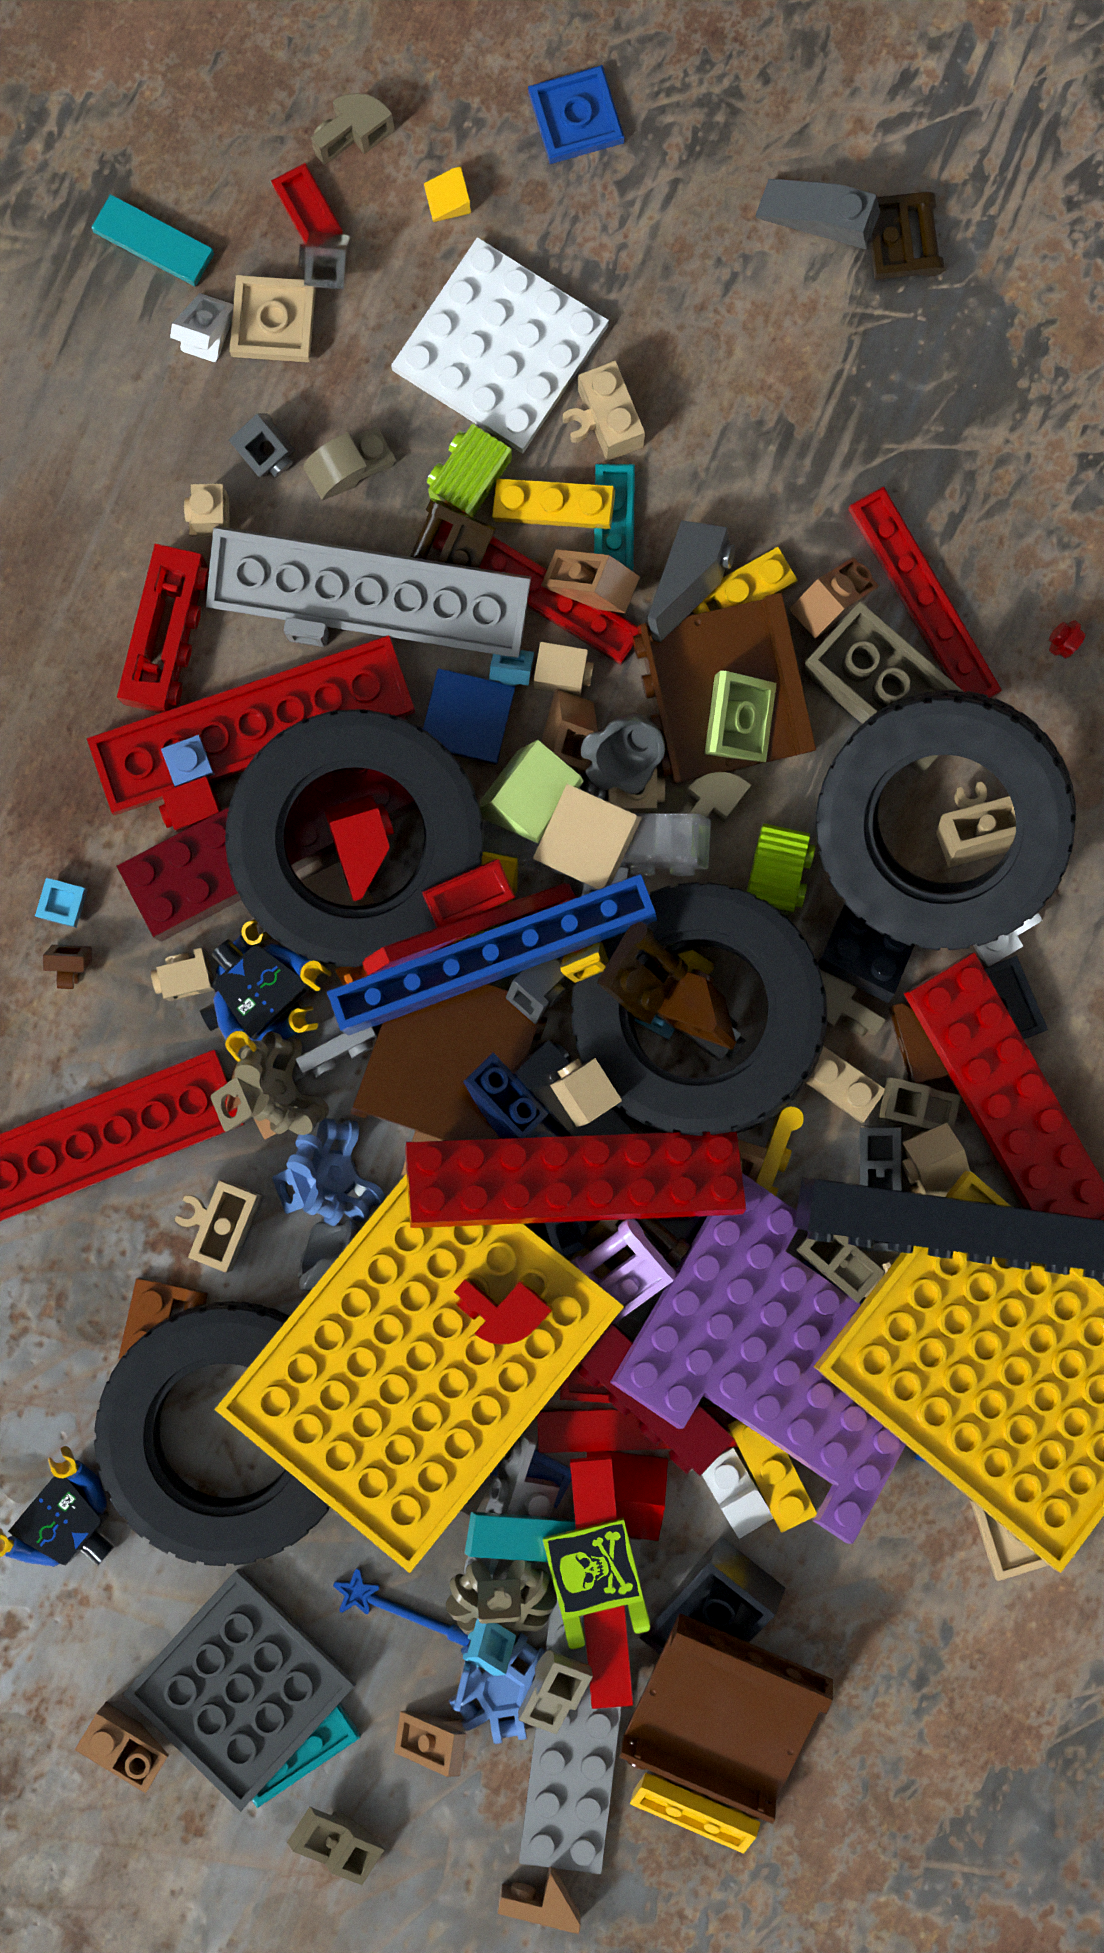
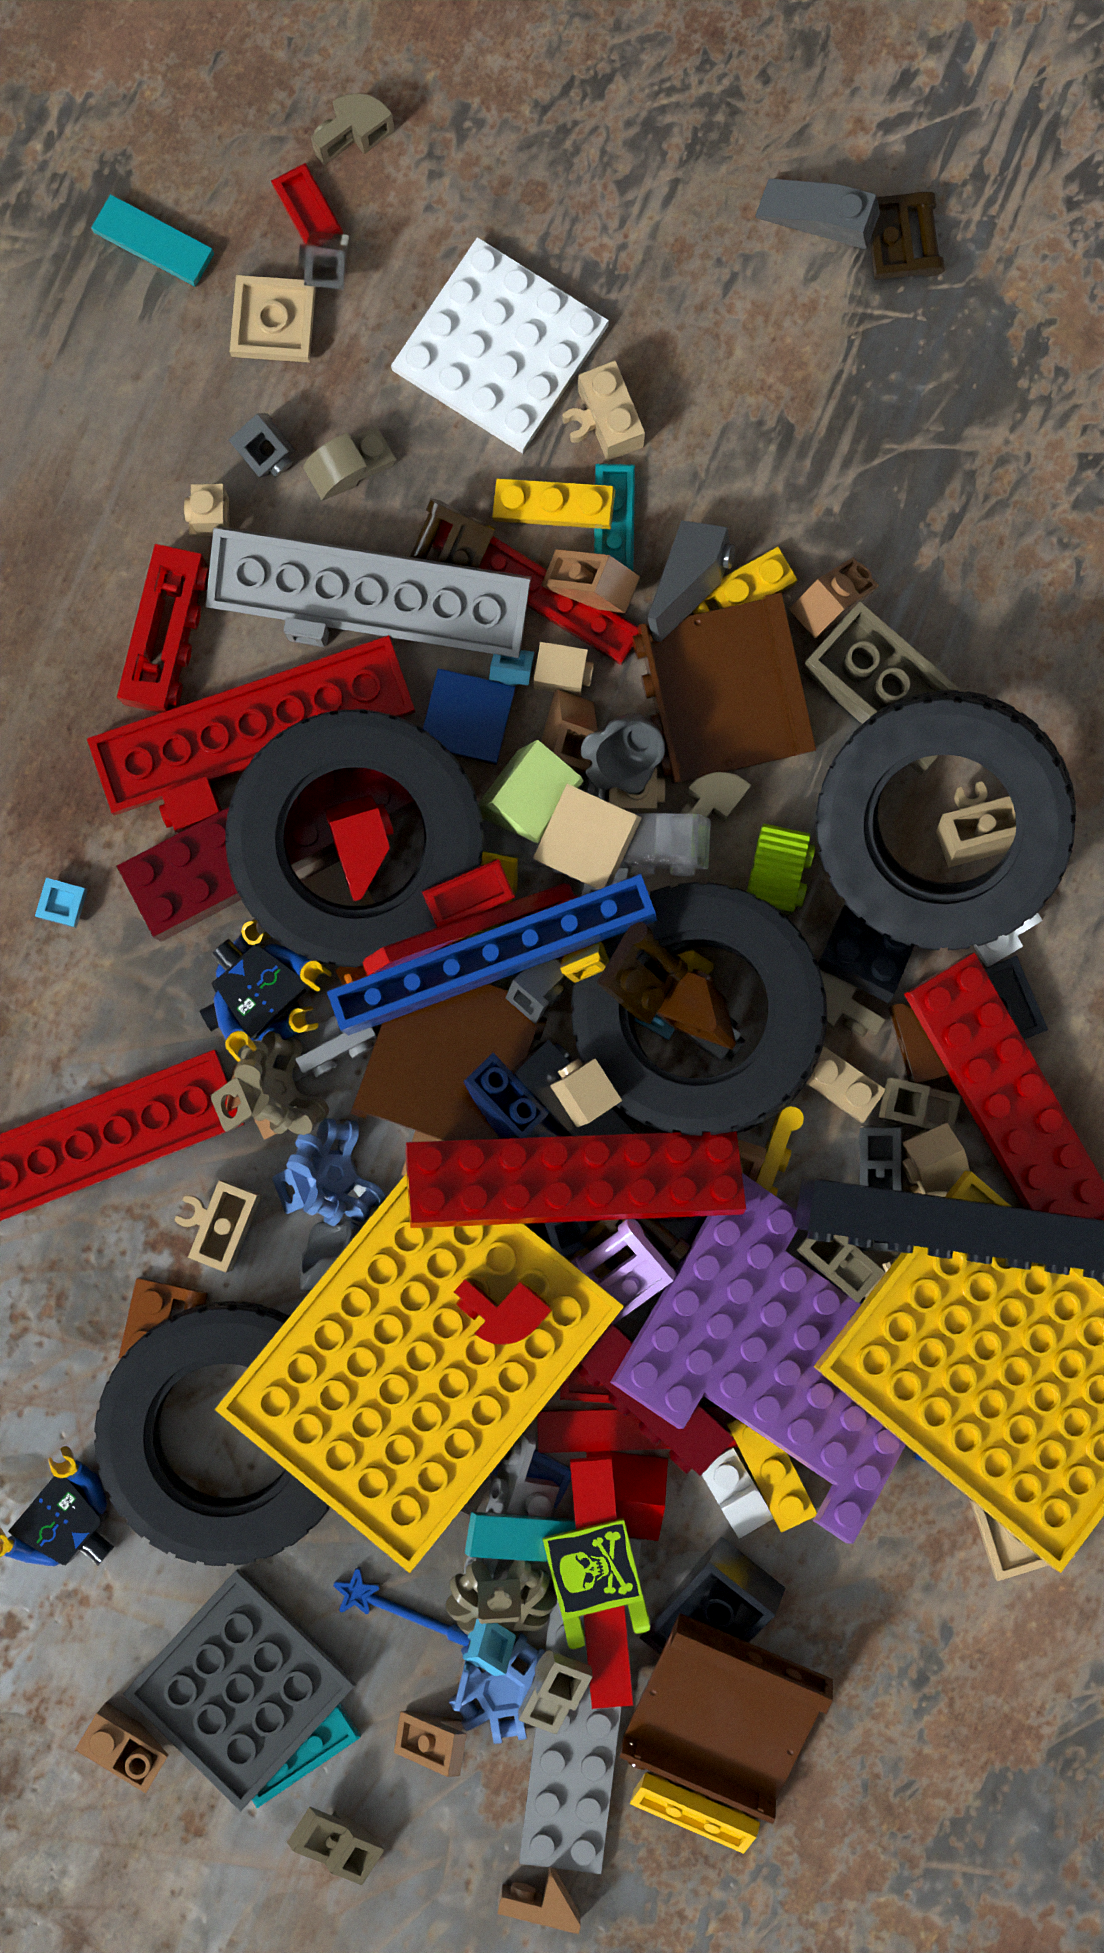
reddish brown tile [43,945,92,989] -> none
tan brick [151,948,214,1001] -> none
medium blue plate [161,735,215,787] -> none
white slope [170,293,234,362] -> none
yellow slope [424,166,471,222] -> none
lime brick [427,424,512,517] -> none
blue tile [528,65,625,164] -> none
yellowish green slope [704,671,777,762] -> none
red tile [848,487,1002,698] -> none
red plate [1049,620,1086,659] -> none

